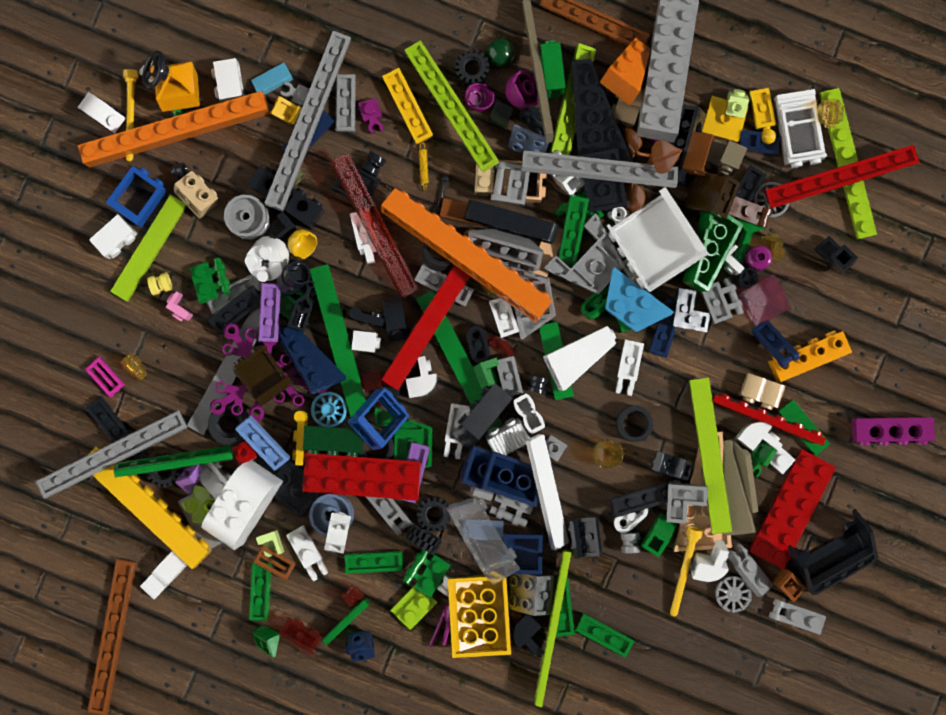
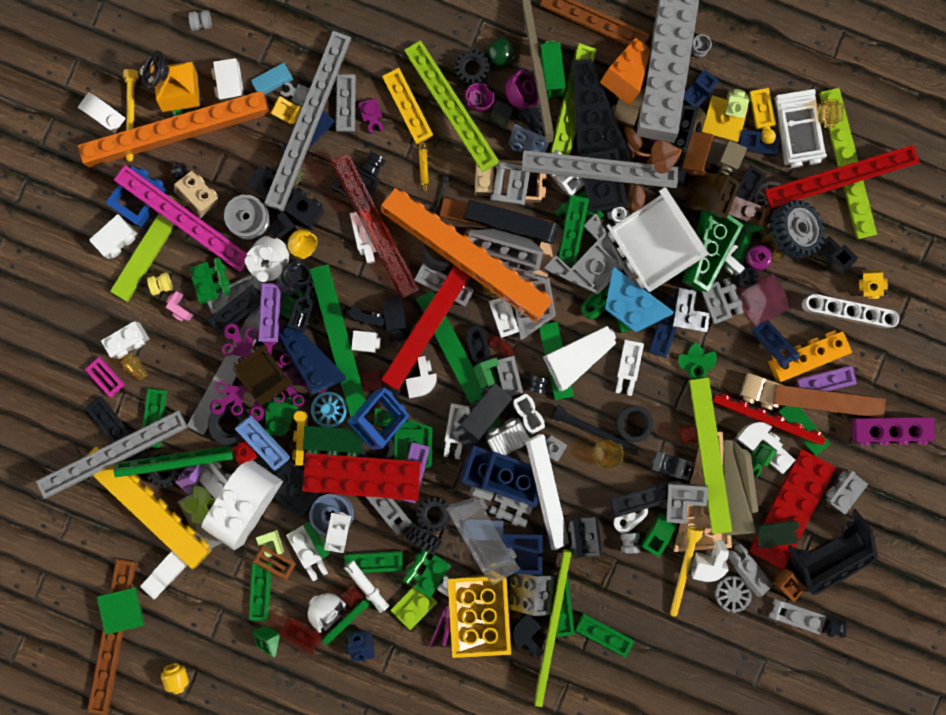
none -> green tile [97,587,145,635]
none -> white brick [101,321,149,359]
none -> dark pink tile [114,165,247,272]
none -> green tile [142,388,168,448]
none -> yellow head [161,663,189,694]
none -> light grey wheel [189,10,212,31]
none -> green wing [265,397,302,436]
none -> green tile [303,521,330,558]
none -> white cylinder [308,593,346,633]
none -> white pin [344,560,389,613]
none -> black piece [551,405,638,452]
none -> green plate [678,343,717,380]
none -> clear red wheel [679,424,698,445]
none -> dark blue slope [683,70,719,107]
none -> light grey wheel [691,34,712,58]
none -> clear green panel [756,520,800,548]
none -> wheel [770,200,825,259]
none -> dark orange tile [773,385,886,418]
none -> medium lavender tile [795,365,857,391]
none -> white beam [802,294,899,329]
none -> light grey bracket [825,470,868,515]
none -> black wheel [826,618,847,638]
none -> yellow brick [859,269,888,299]

